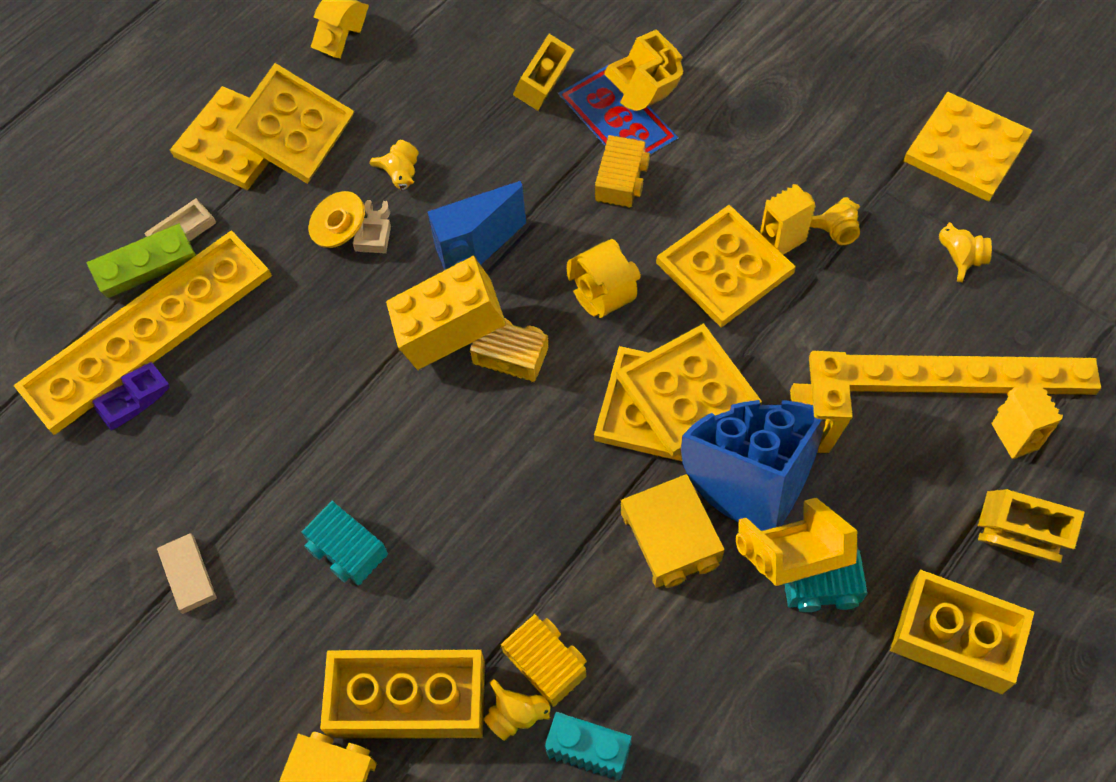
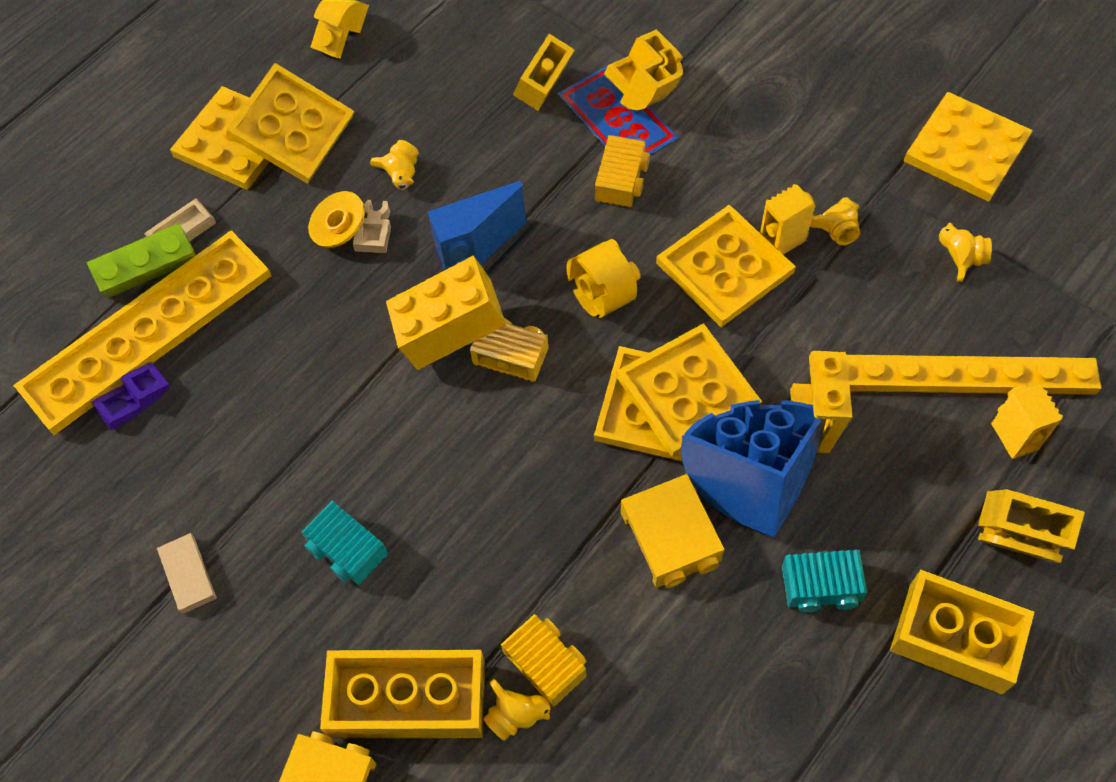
teal brick [545,712,632,781] -> none
yellow panel [736,498,857,586] -> none

